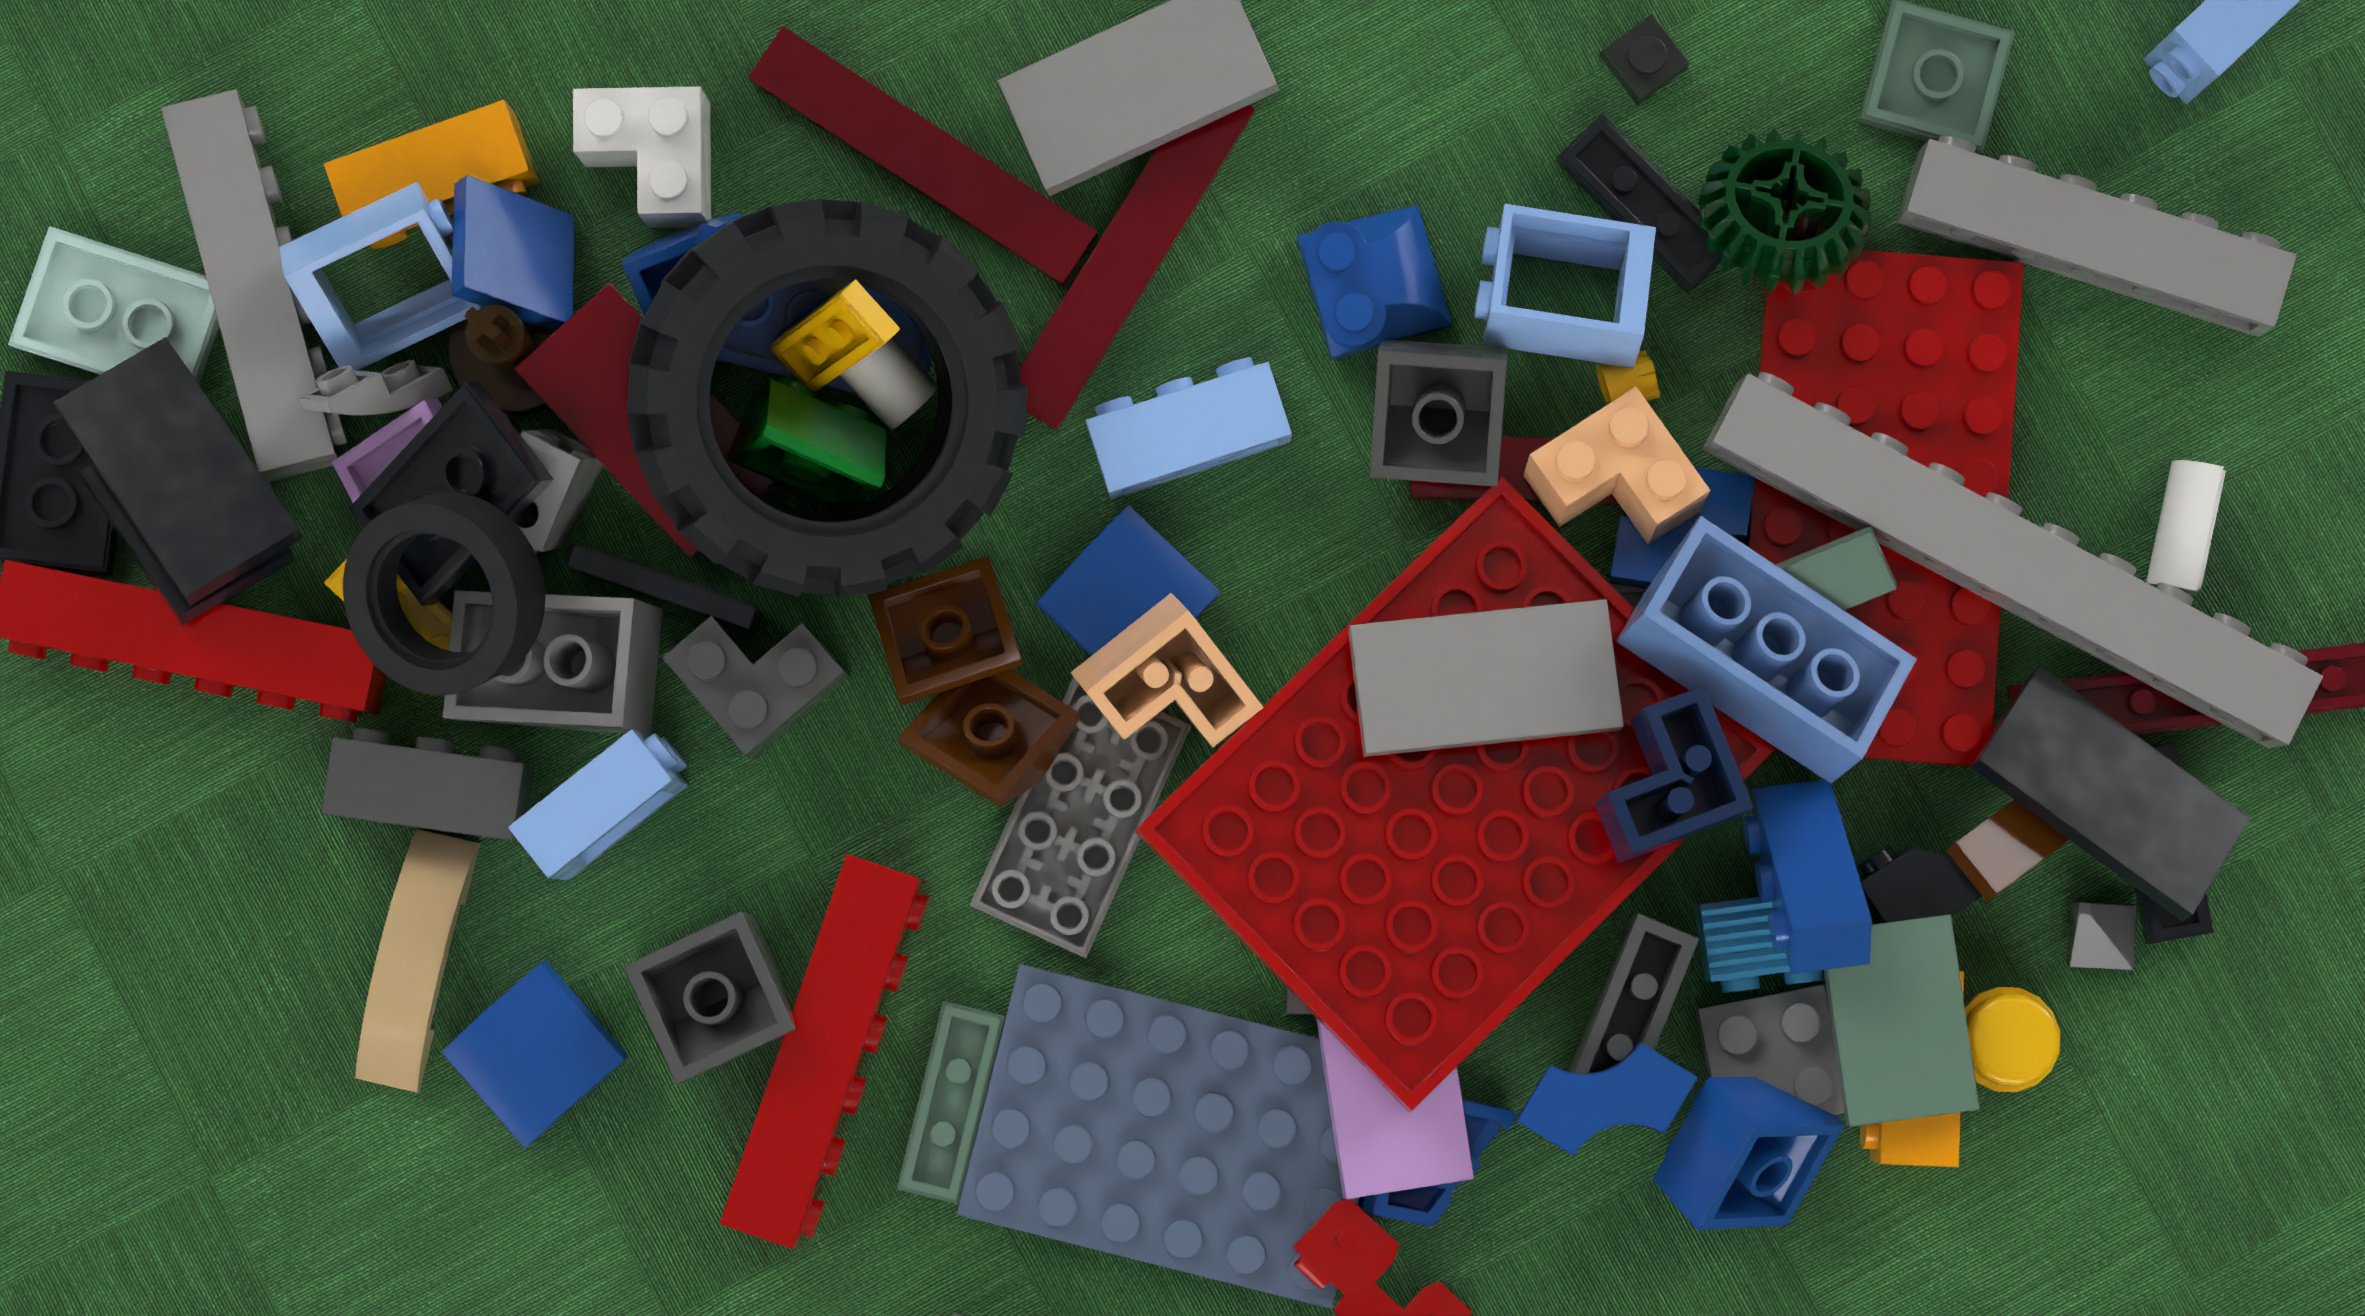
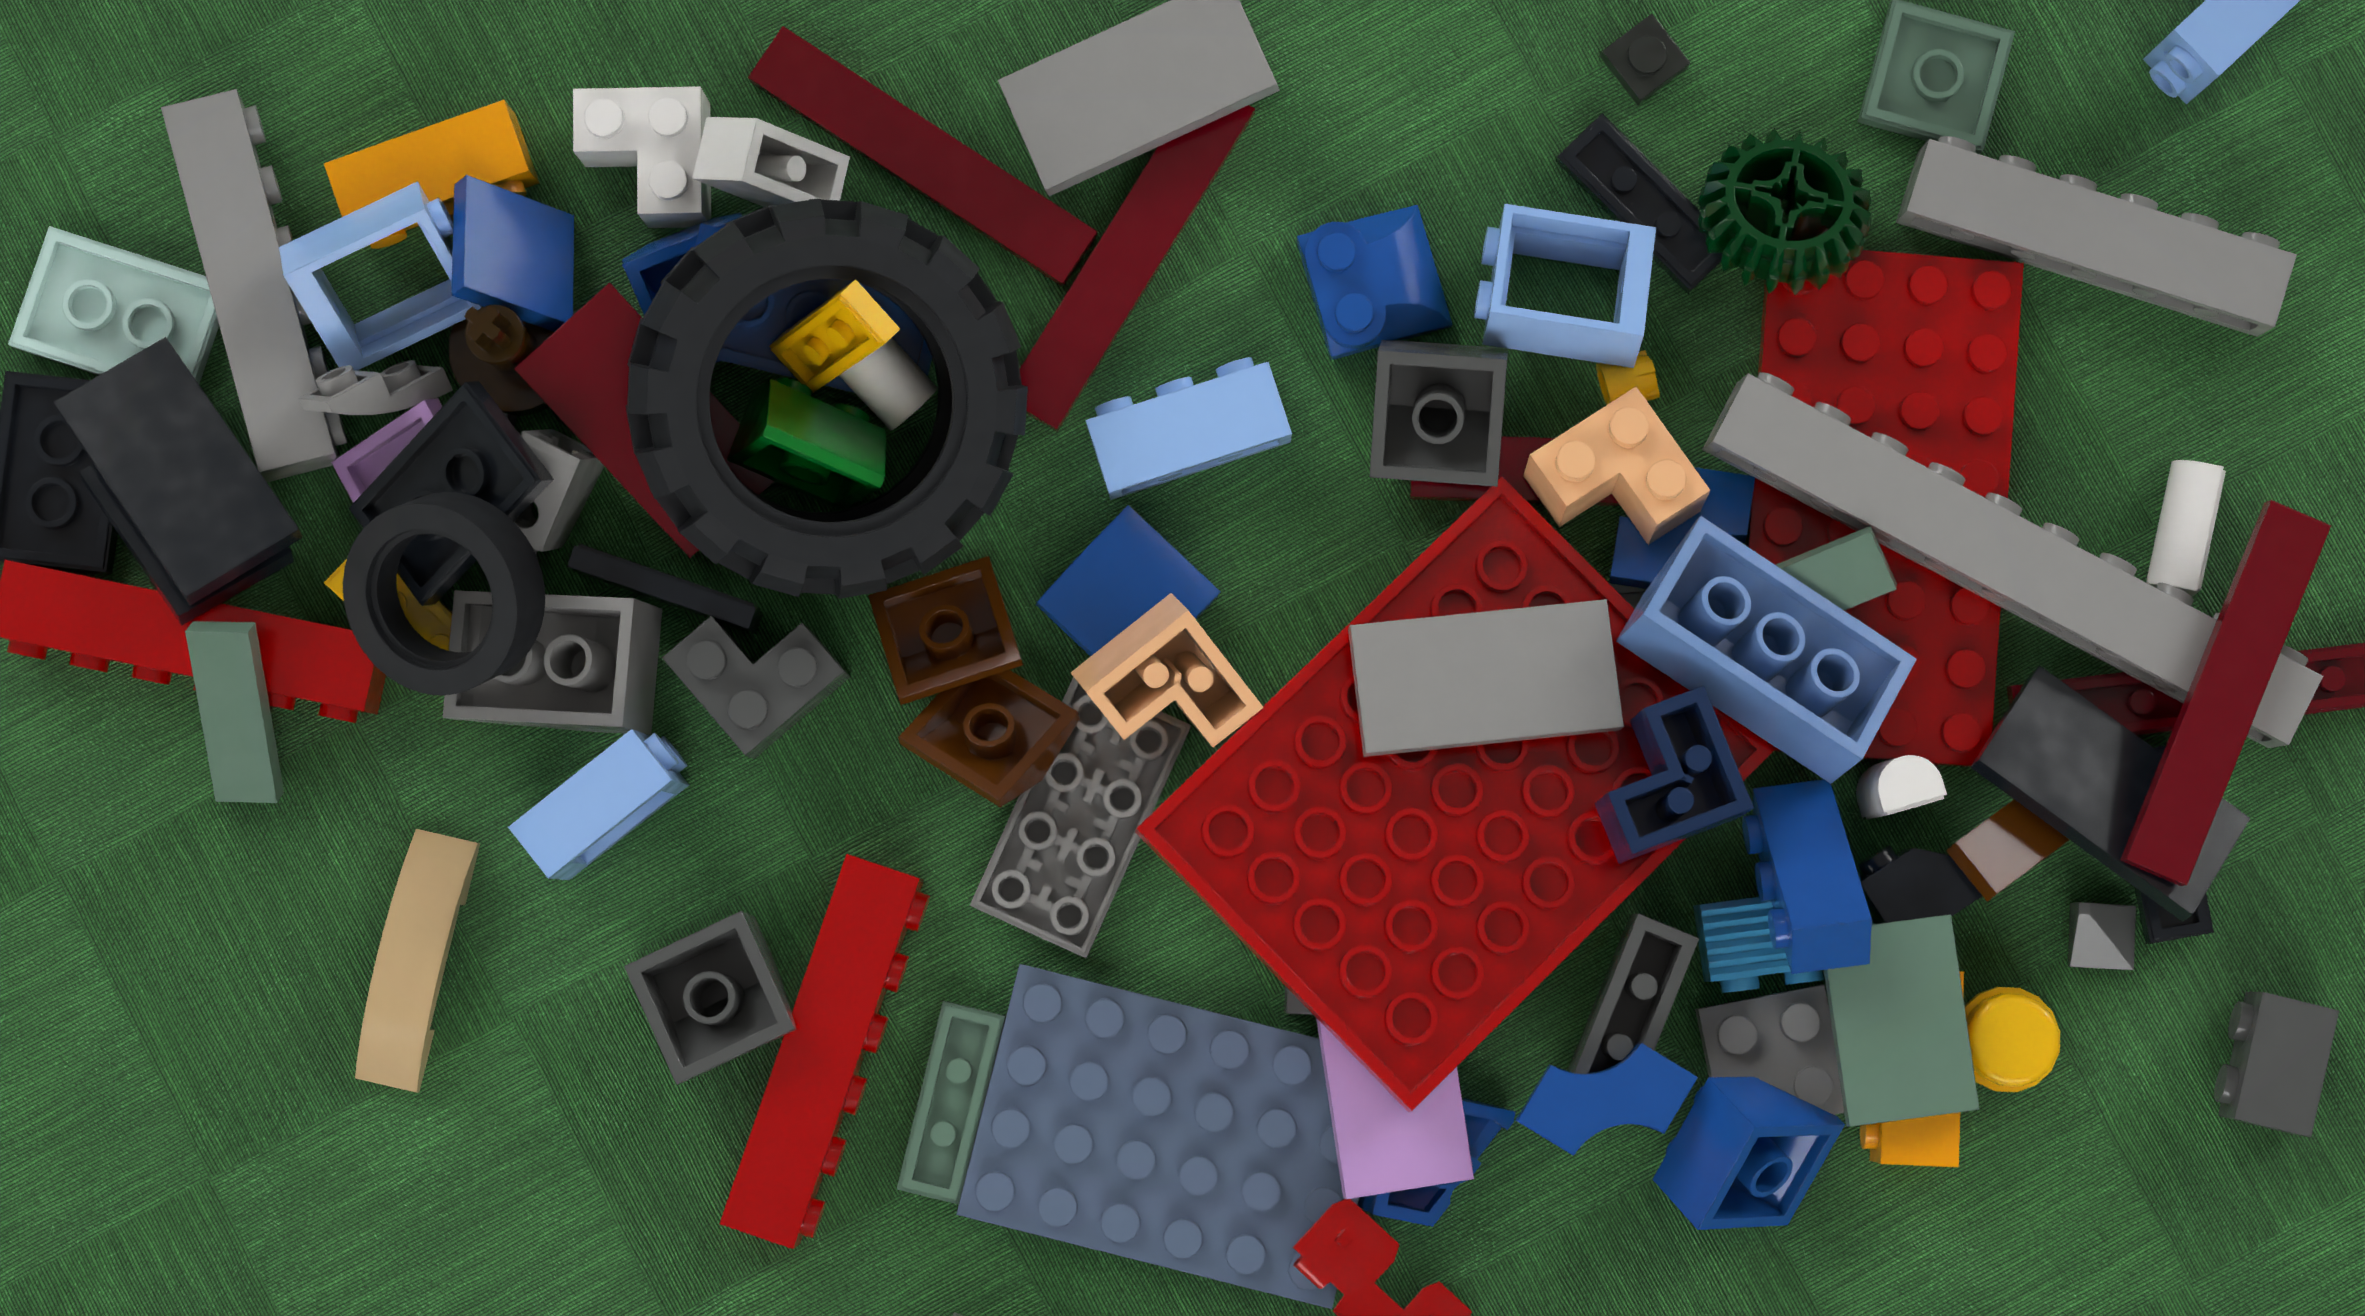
dark grey brick [321,728,535,842] -> none
blue slope [441,960,629,1148] -> none
none -> sand green tile [185,621,284,803]
none -> white brick [692,117,850,207]
none -> white brick [1856,755,1947,819]
none -> dark red tile [2120,500,2331,886]
none -> dark grey brick [2214,991,2339,1137]

